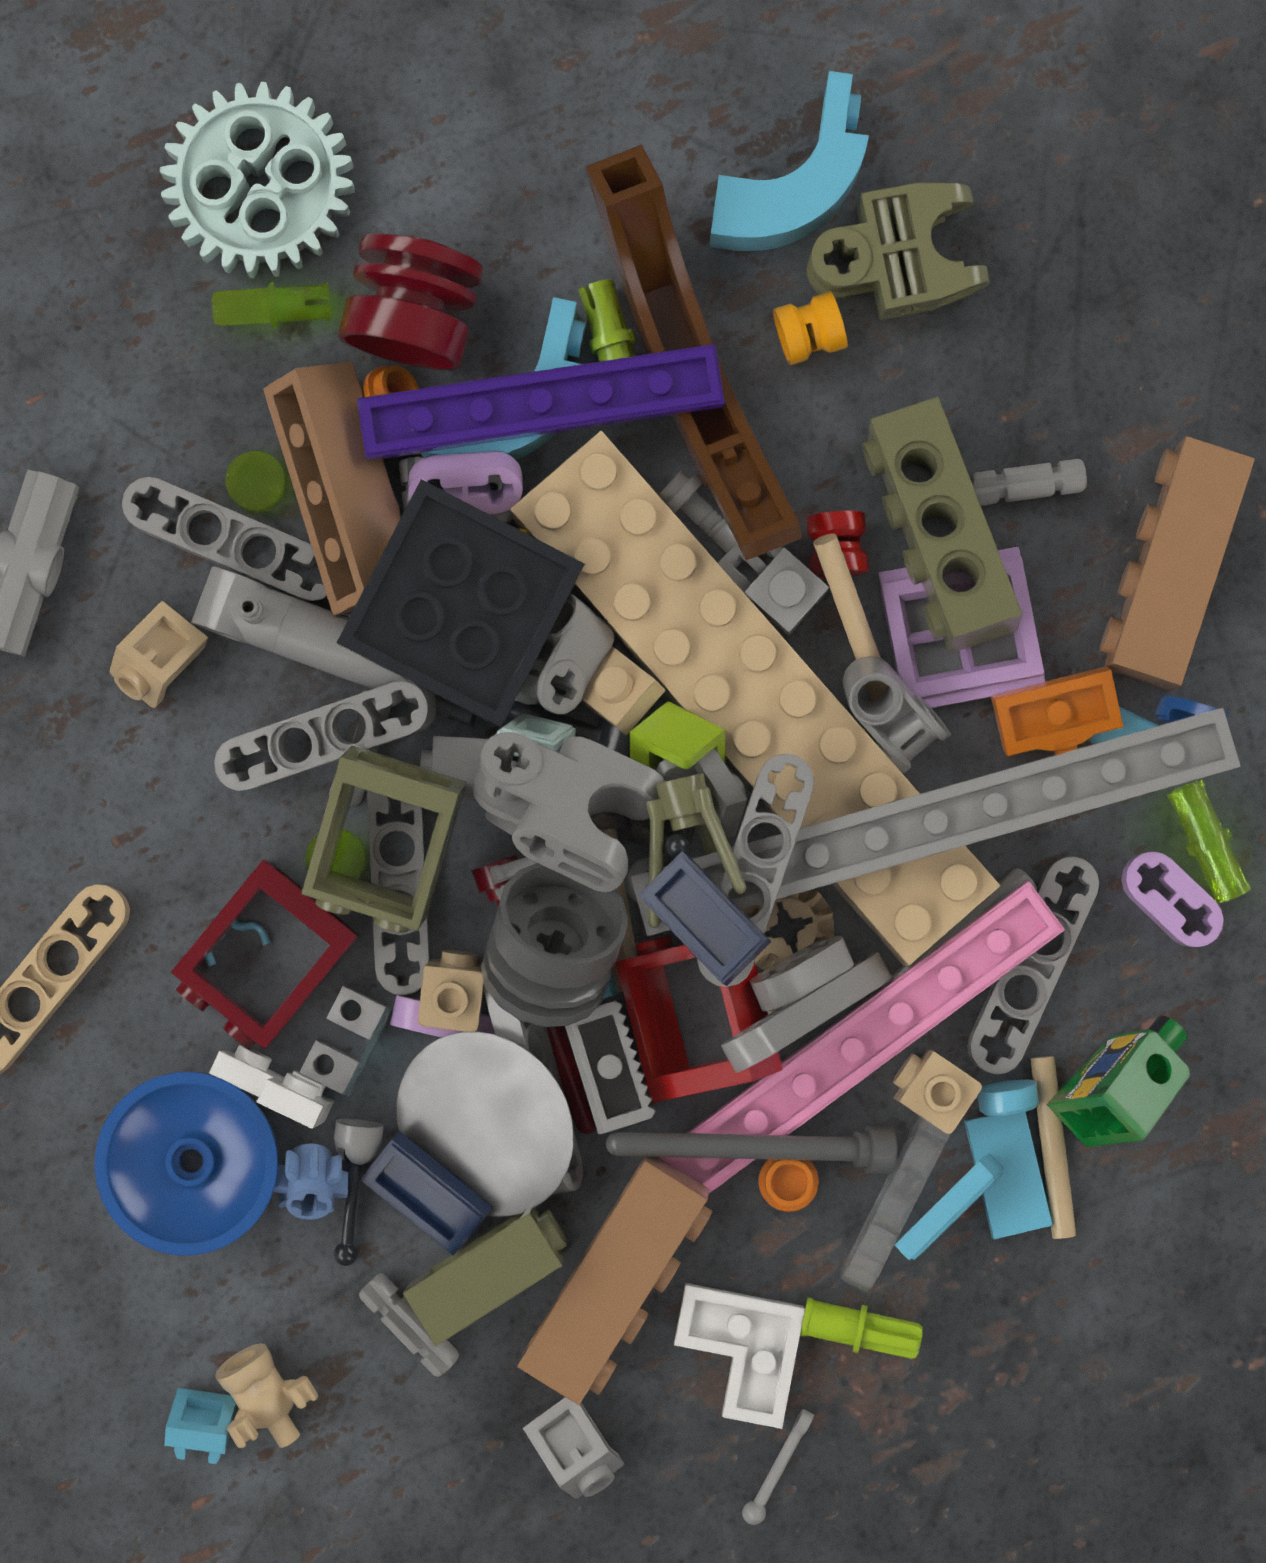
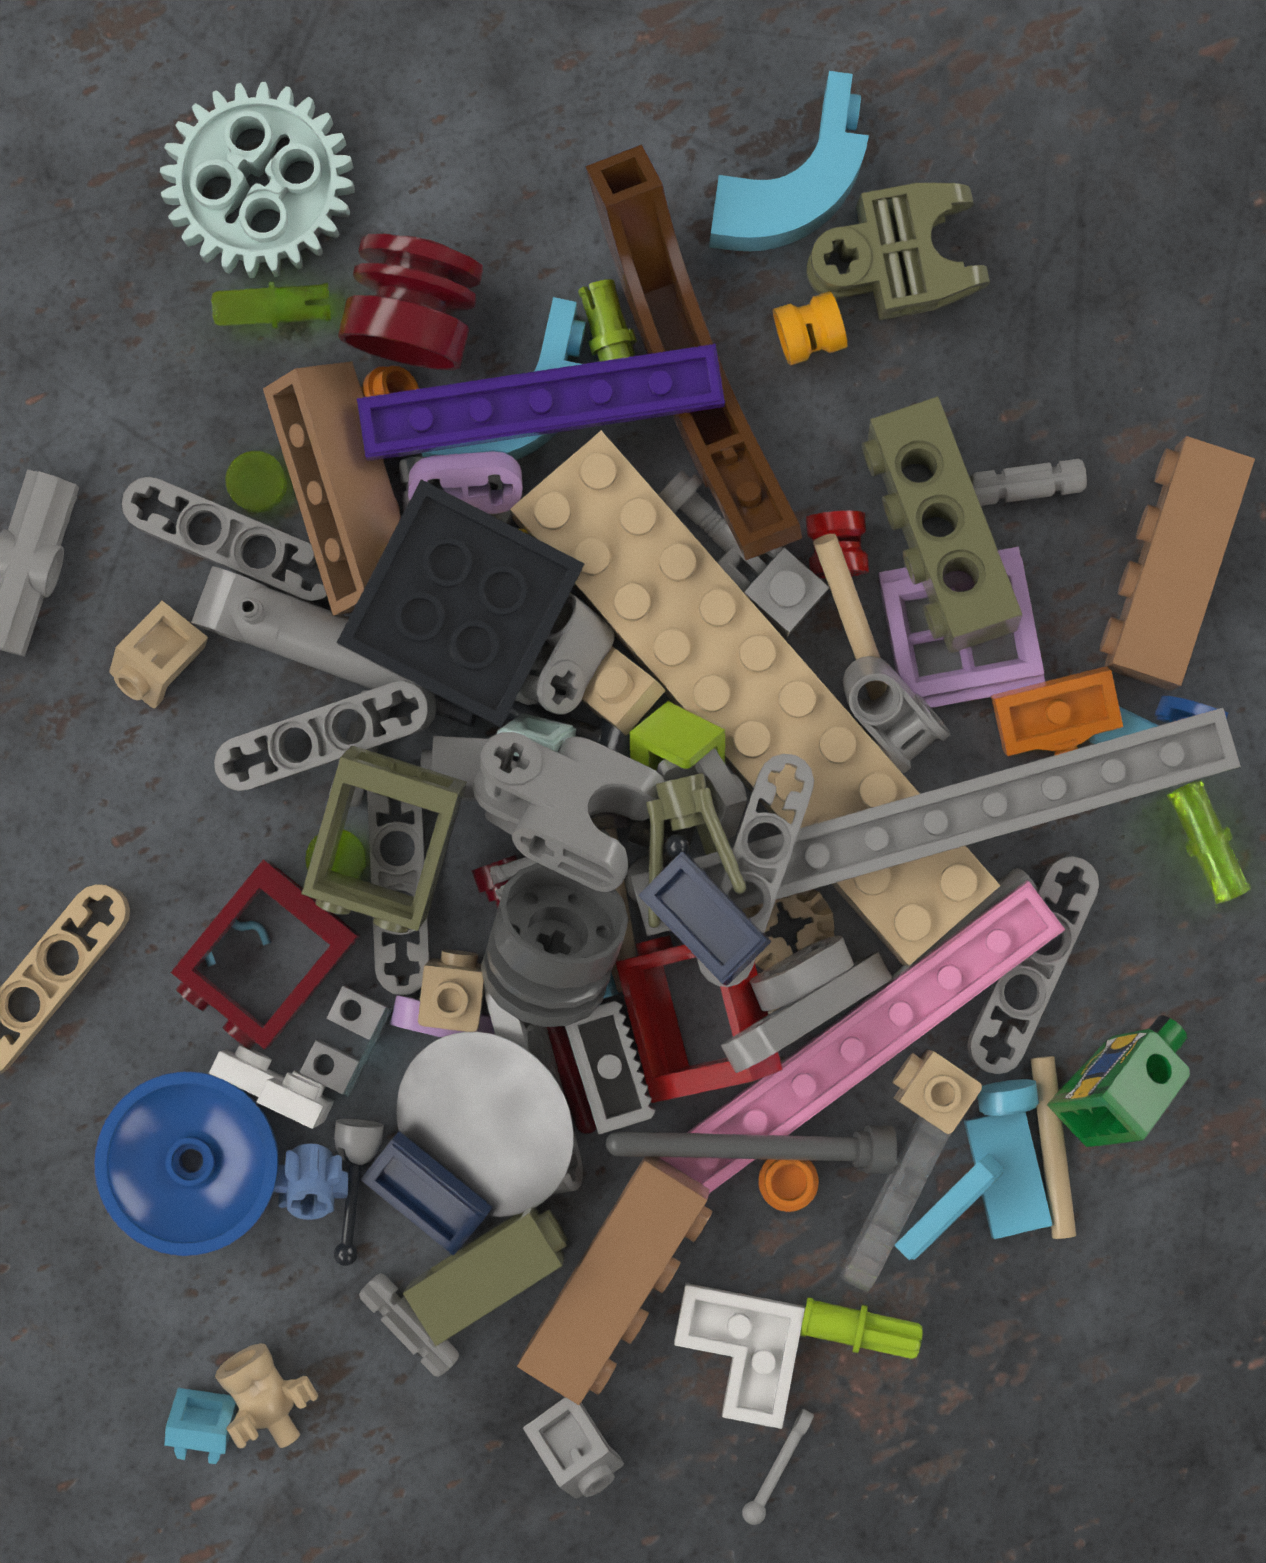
lavender beam [1121,852,1224,947] -> none

